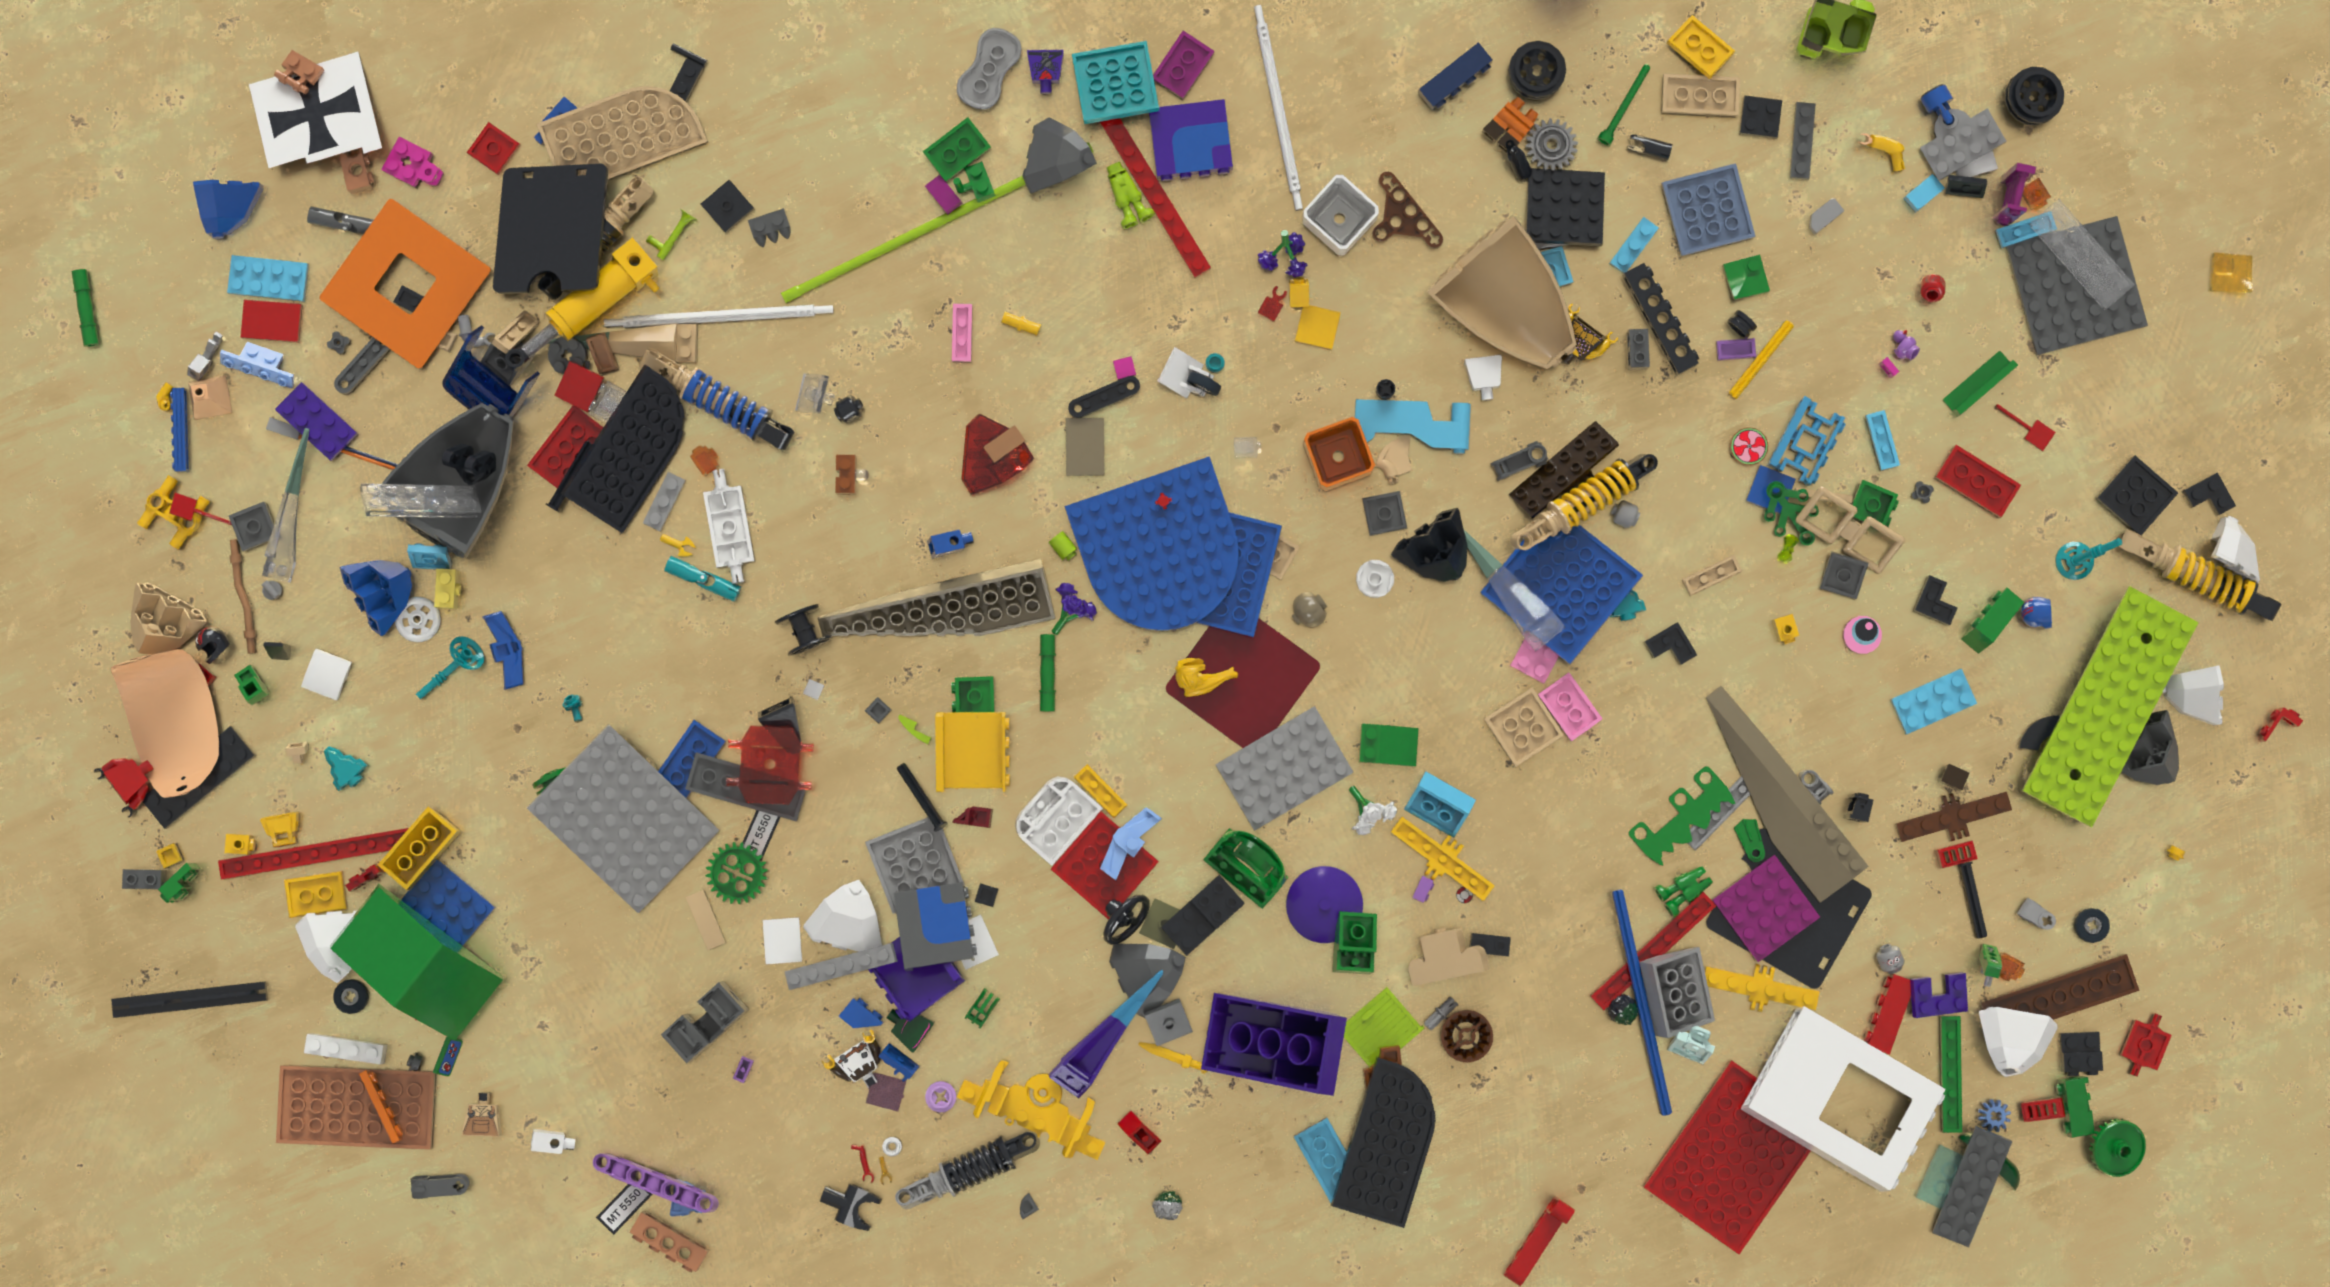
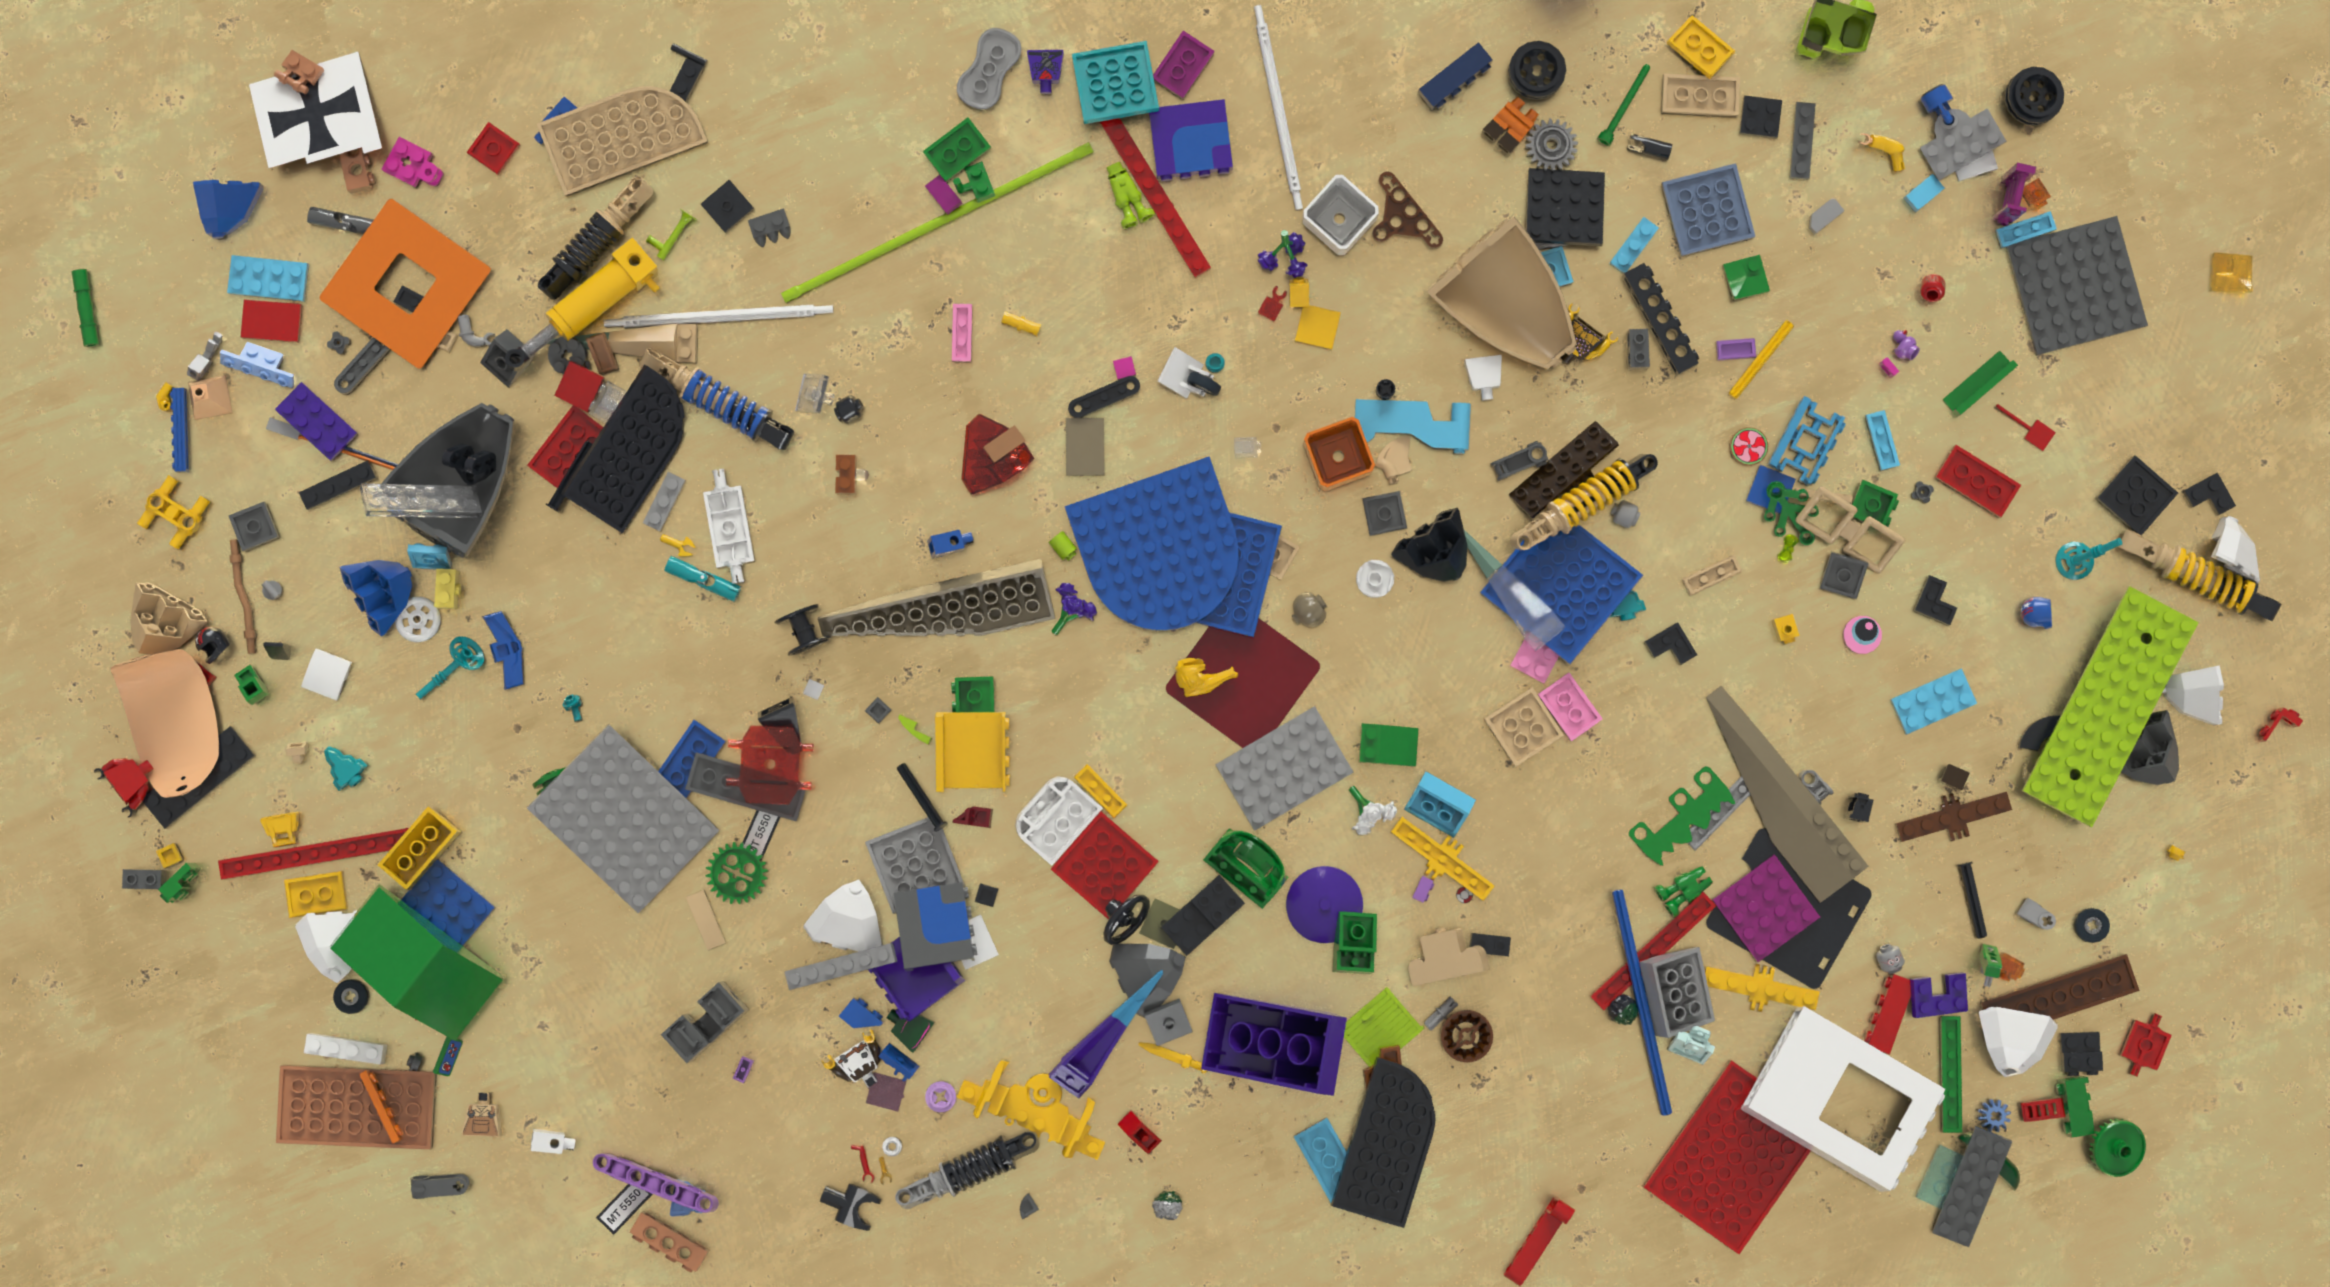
black piece [111,981,268,1018] -> none
red piece [169,492,232,525] -> none
yellow brick [224,834,256,855] -> none
clear plate [262,428,310,583] -> none
red wing [345,864,386,892] -> none
clear blue windscreen [442,325,540,417] -> none
tan plate [491,310,540,354] -> none
black door [493,164,608,294] -> none
clear orange brick [690,445,720,477] -> none
white sticker [763,918,802,964] -> none
green arm [965,988,1000,1028] -> none
dark grey brick [1022,117,1097,193] -> none
green piece [1039,634,1056,712] -> none
light blue plate [1100,808,1162,880] -> none
red piece [1155,493,1172,510] -> none
black piece [1505,139,1532,180] -> none
black wheel [1727,310,1757,339] -> none
green piece [1734,819,1765,863] -> none
red slope [1935,840,1978,869] -> none
black plate [1945,175,1987,198] -> none
green wedge [1961,587,2024,654] -> none
clear plate [2029,199,2135,311] -> none
none -> black plate [299,460,377,510]

